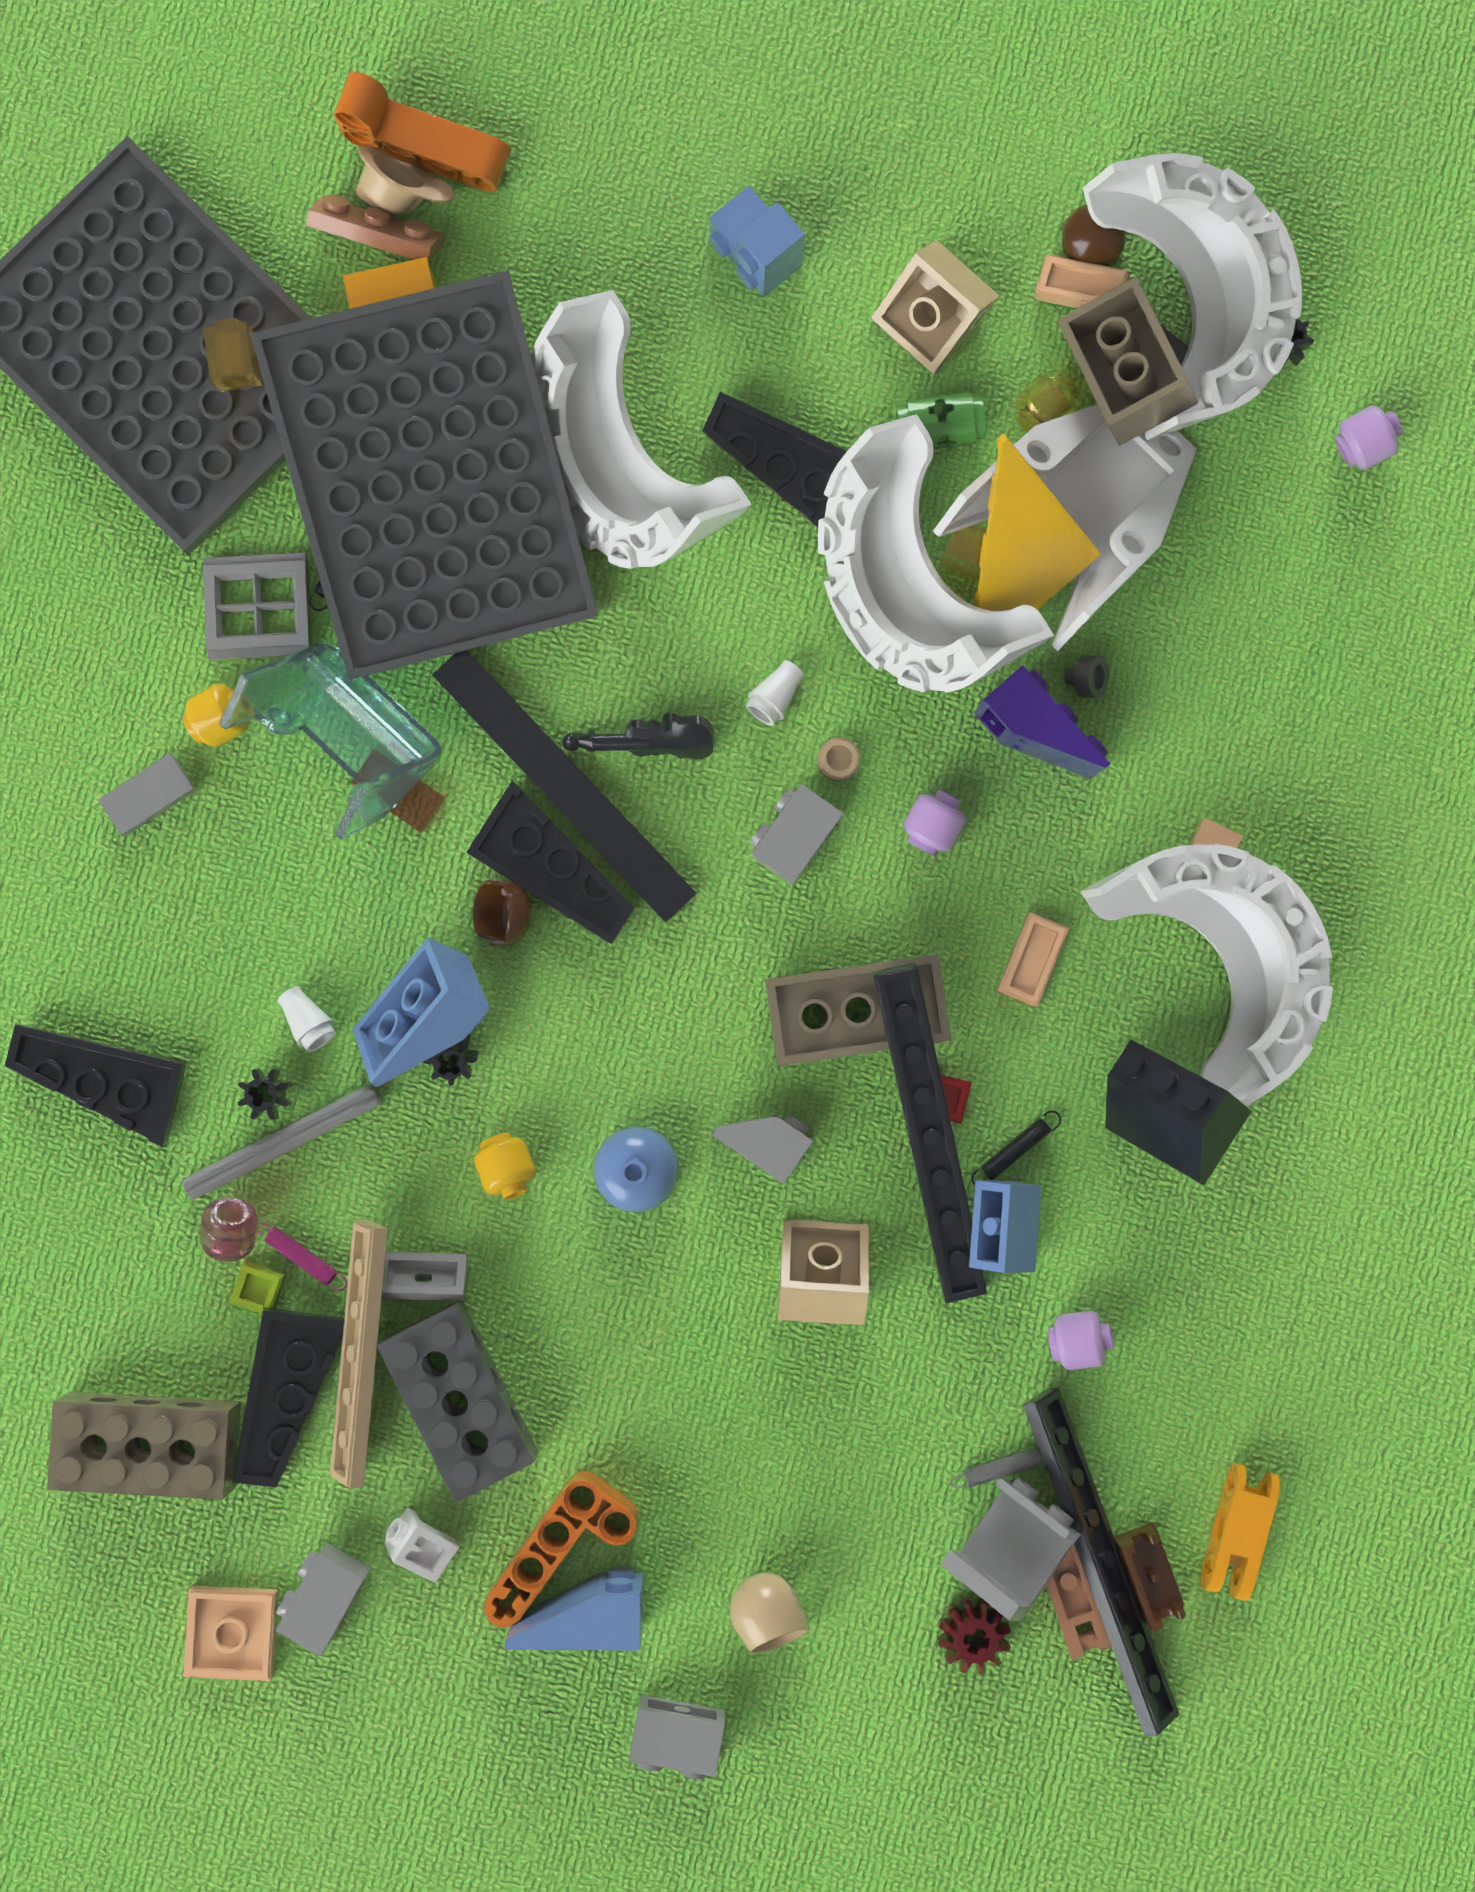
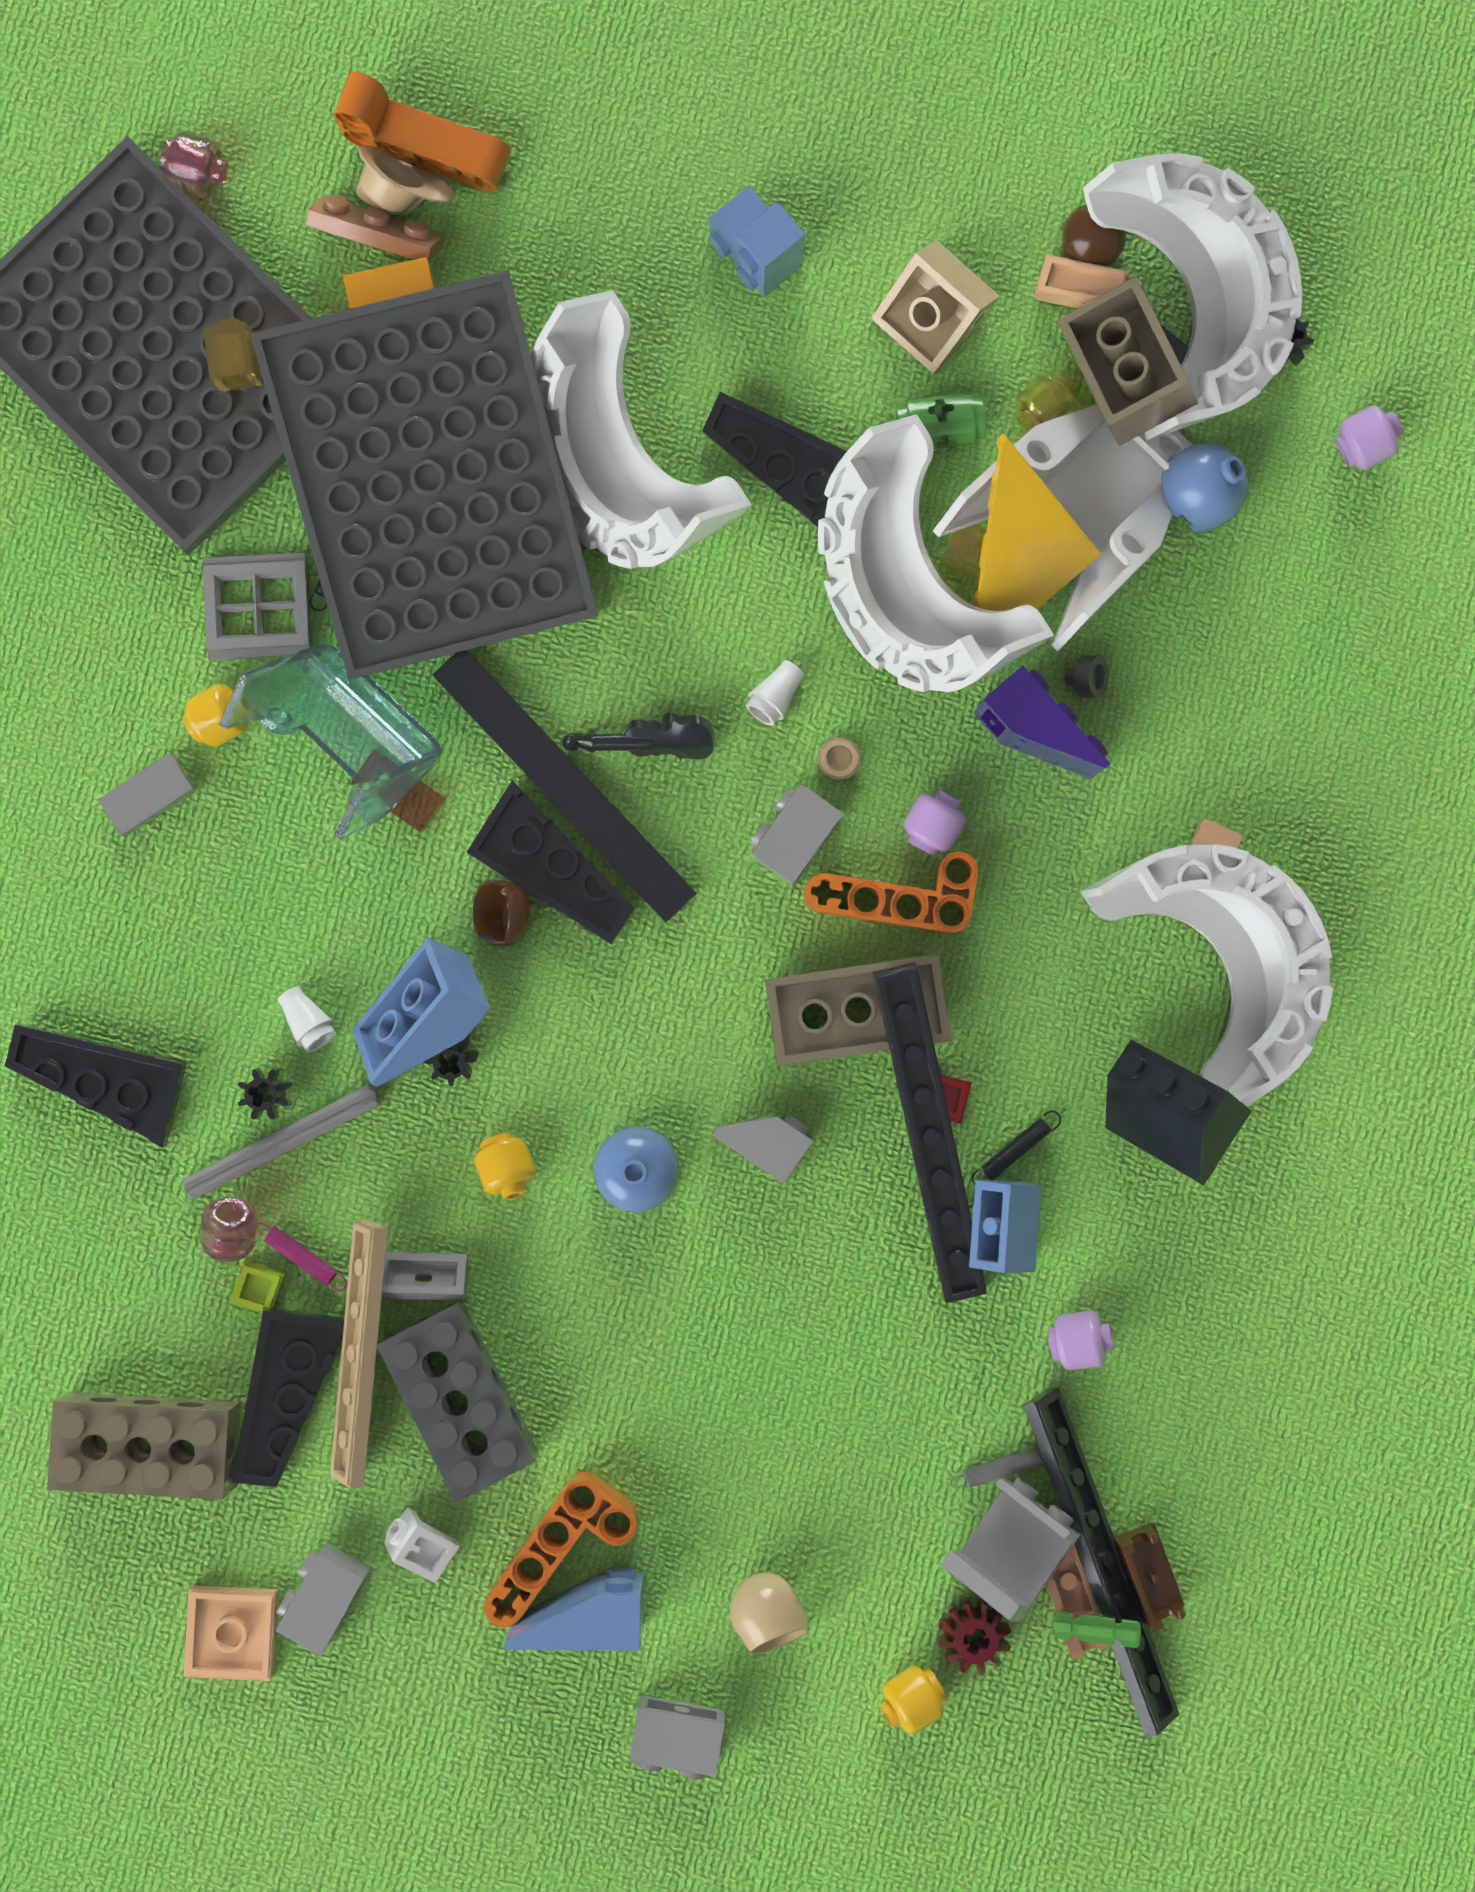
tan slope [778,1219,869,1325] -> none
light nougat tile [996,912,1069,1007] -> none
light orange piece [1200,1463,1280,1602] -> none
none -> head [160,131,228,196]
none -> orange beam [803,851,978,934]
none -> yellow head [879,1666,947,1734]
none -> bright green axle [1053,1611,1141,1648]
none -> medium blue cylinder [1161,442,1248,533]

